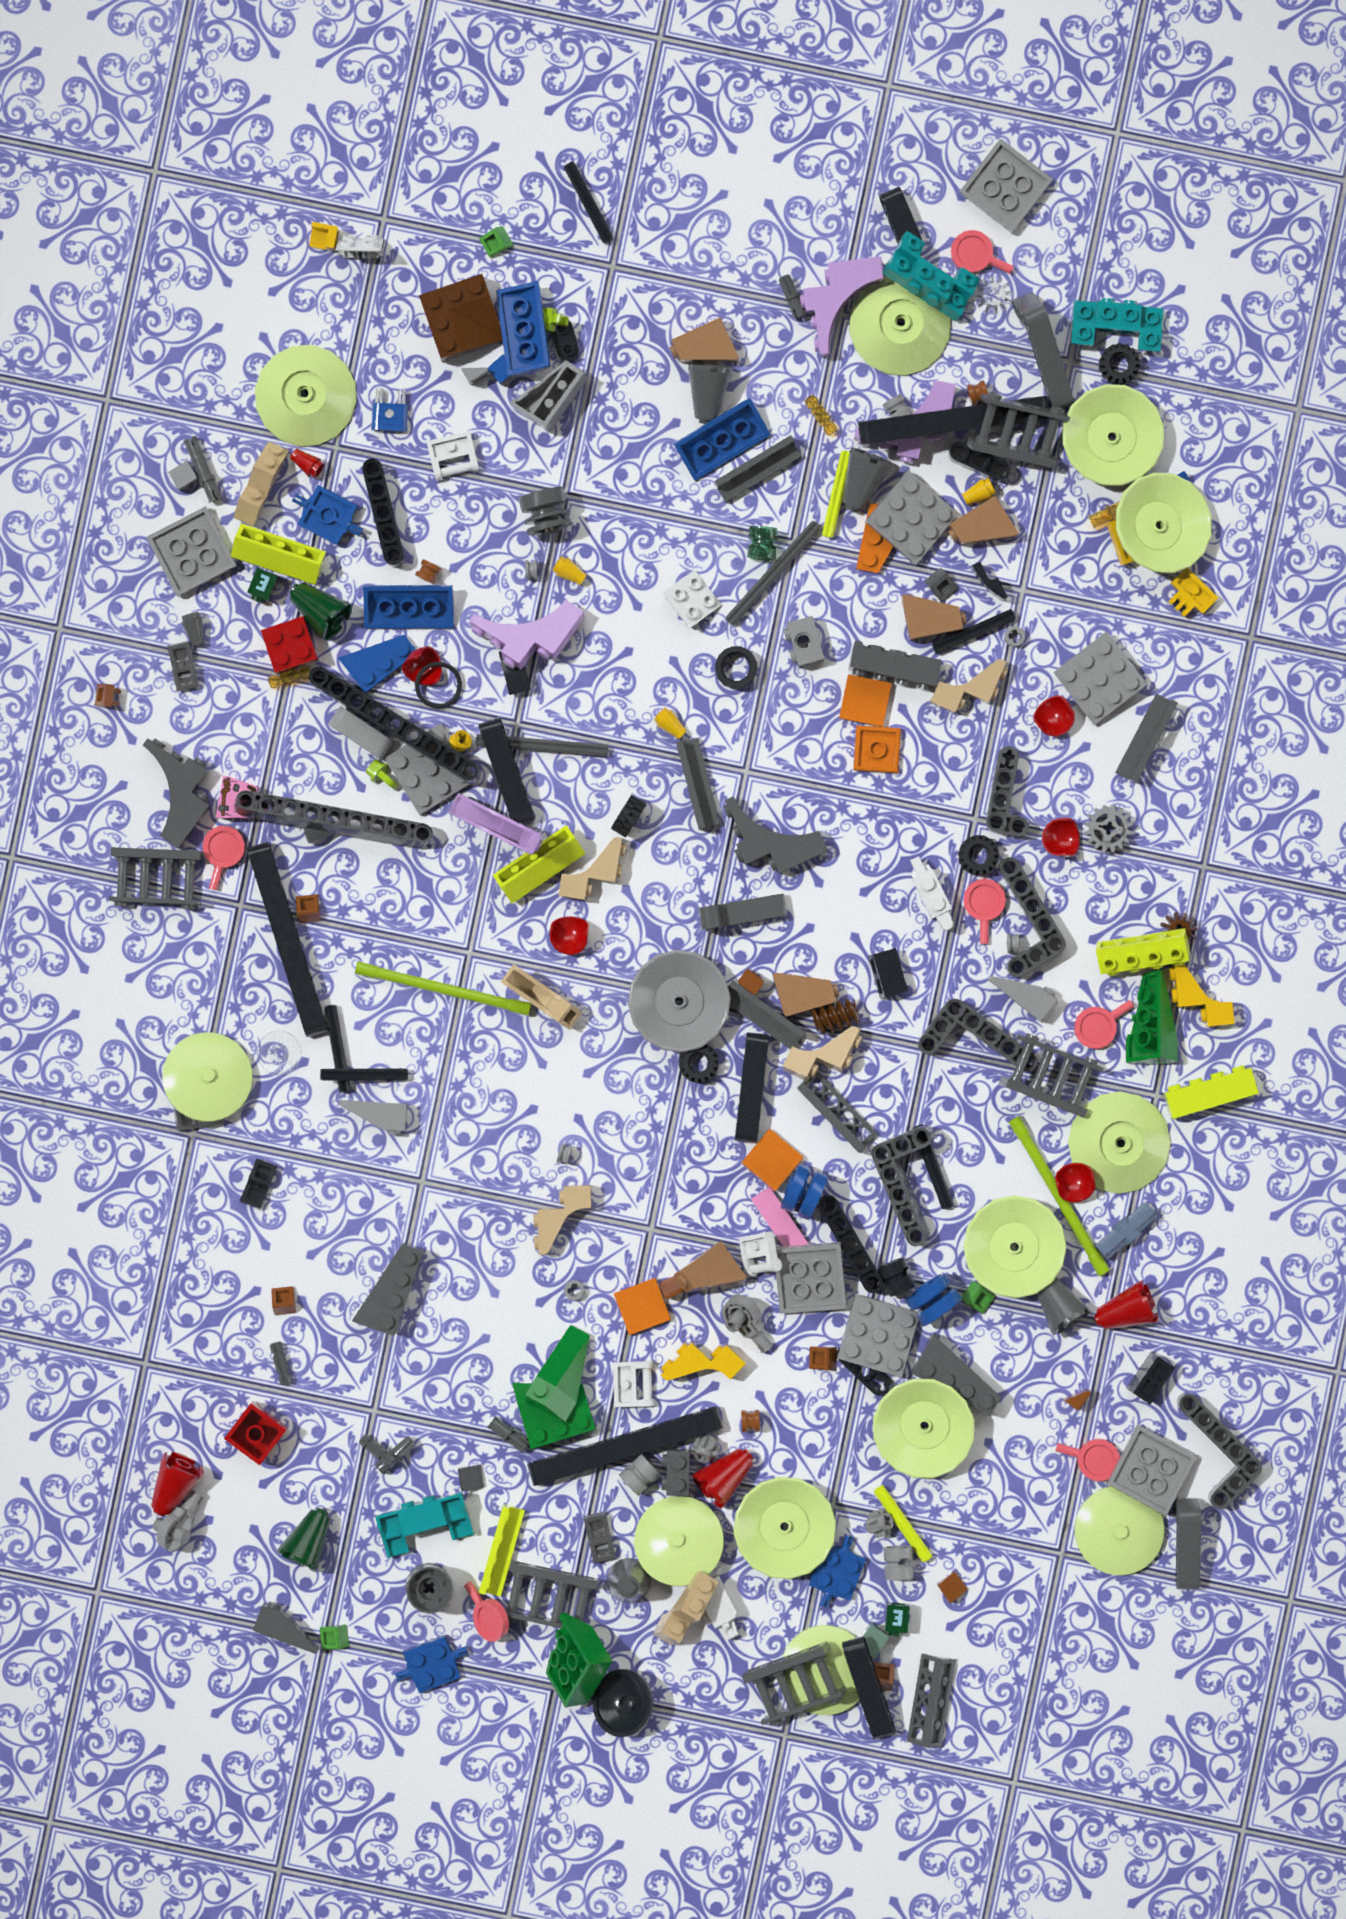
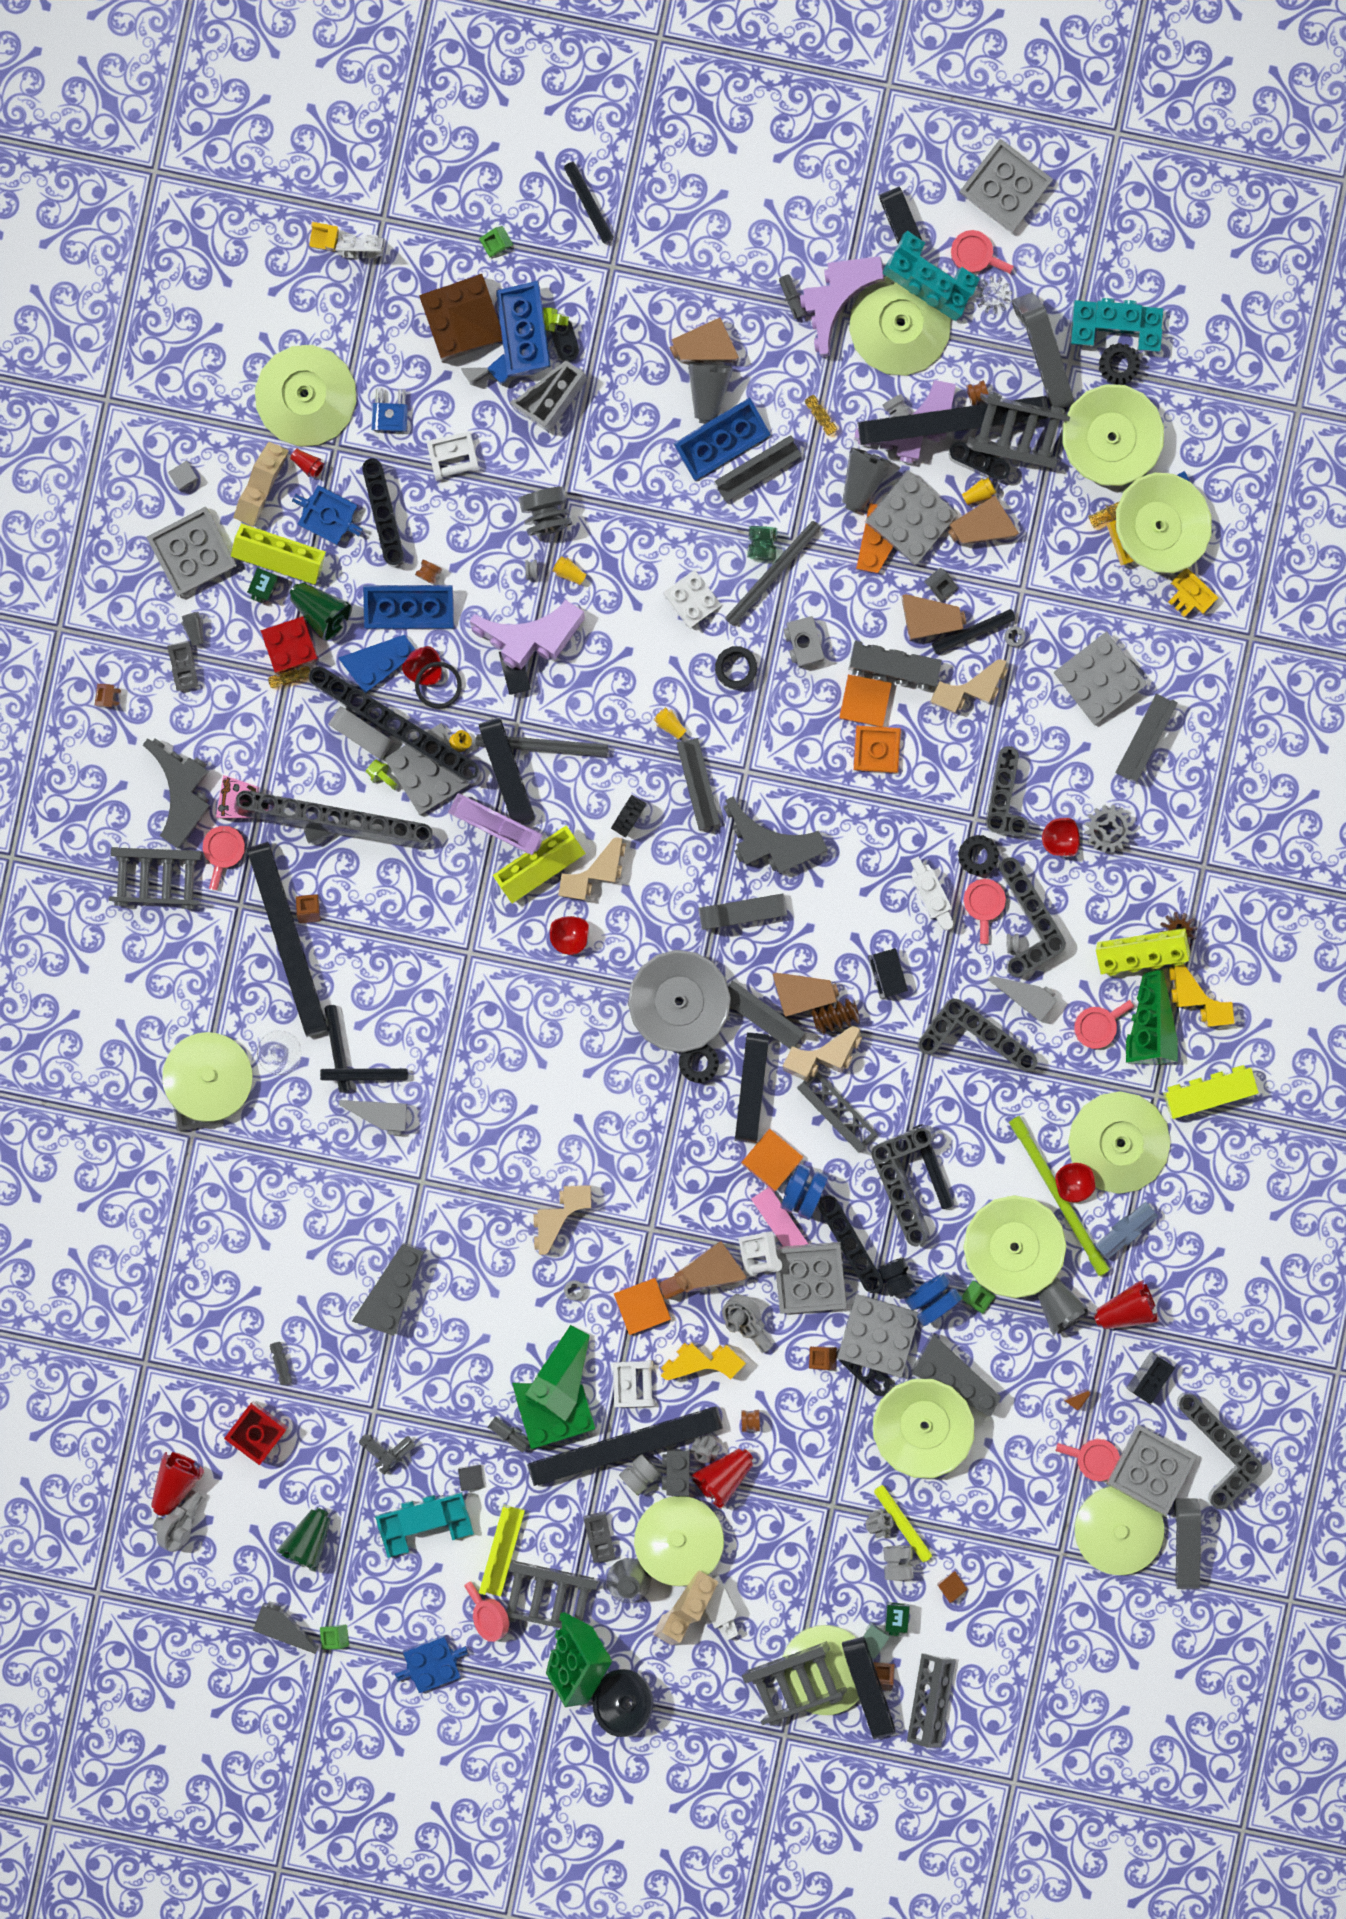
dark grey pin [183,436,222,503] -> none
black slope [239,1158,277,1210] -> none
dark orange slope [271,1286,296,1315] -> none
lime piece [355,961,531,1016] -> none
dark grey wheel [405,1562,453,1614] -> none
tan arch [501,964,583,1030] -> none
light grey bush [556,1143,572,1165] -> none
yellowish green dish [734,1477,836,1579] -> none
dark orange slope [738,968,765,995] -> none
blue plate [808,1534,866,1609] -> none
neon yellow axle [822,451,849,538] -> none
black slope [971,561,1008,601] -> none
dark grey fence [999,1033,1104,1118] -> none
red helmet [1033,695,1075,737] -> none

